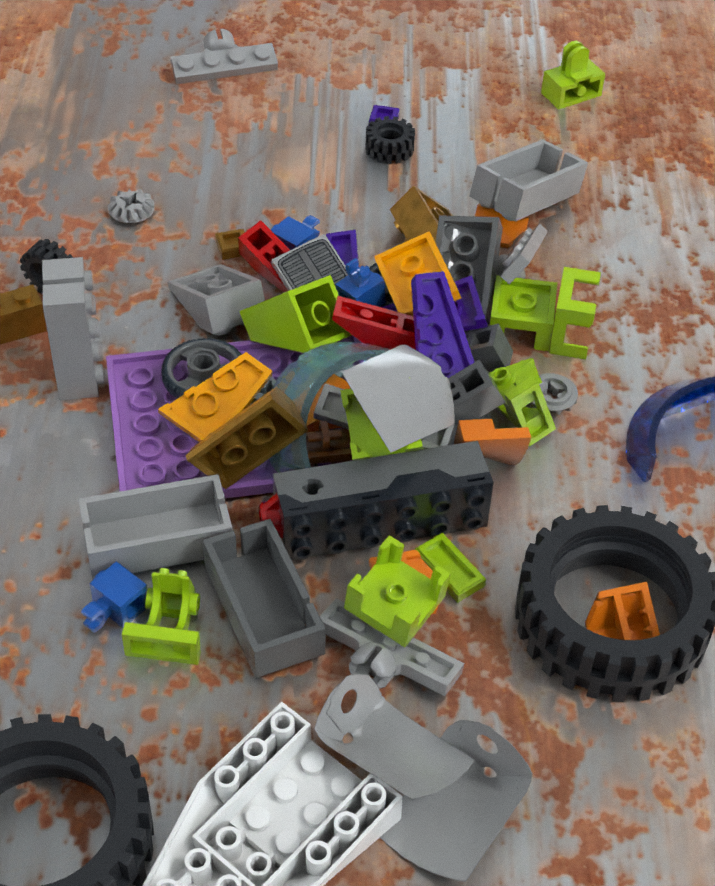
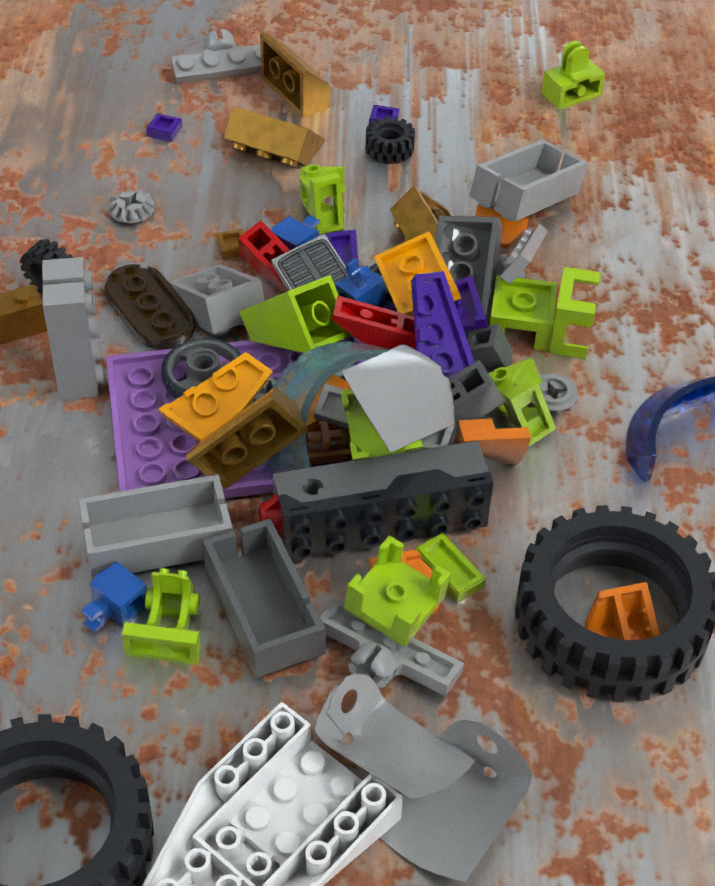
none -> dark brown tile [104,264,195,350]
none -> dark purple tile [146,113,183,142]
none -> pearl gold slope [224,106,325,168]
none -> pearl gold slope [260,31,332,118]
none -> lime tile [299,164,345,235]

